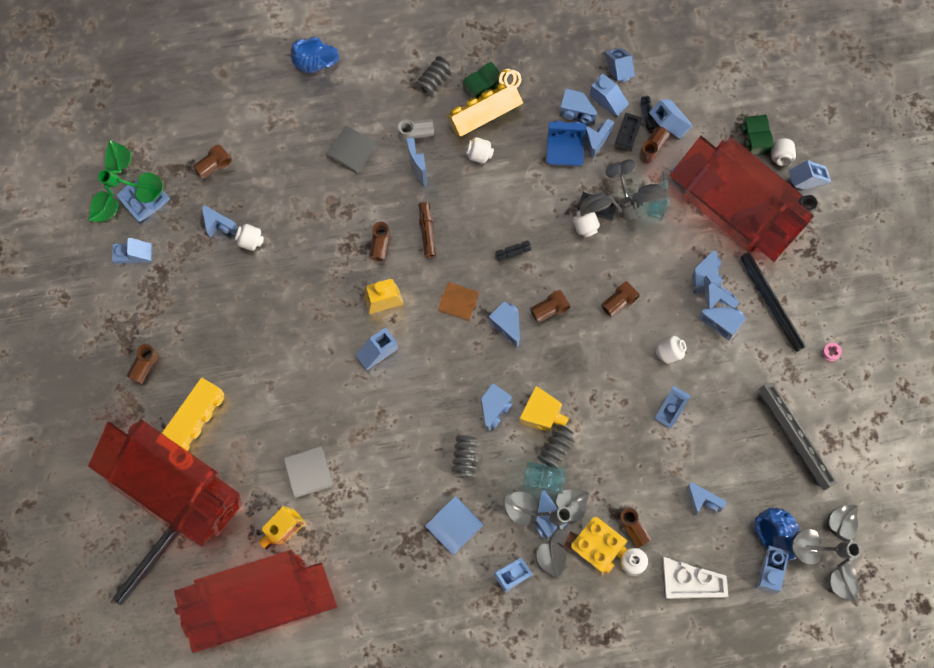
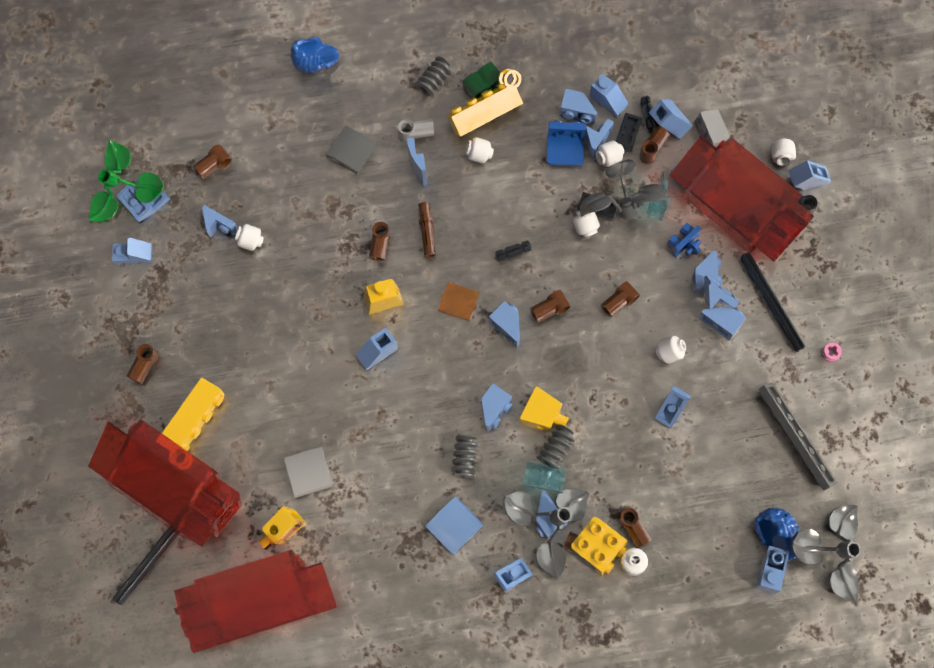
medium blue slope [604,48,635,82] -> none
white wing [663,557,728,599] -> none
medium blue slope [686,482,727,516] -> none
dark green brick [740,114,774,155] -> none
none -> white head [596,140,624,167]
none -> blue hips [667,223,702,258]
none -> light grey hinge [694,109,731,152]

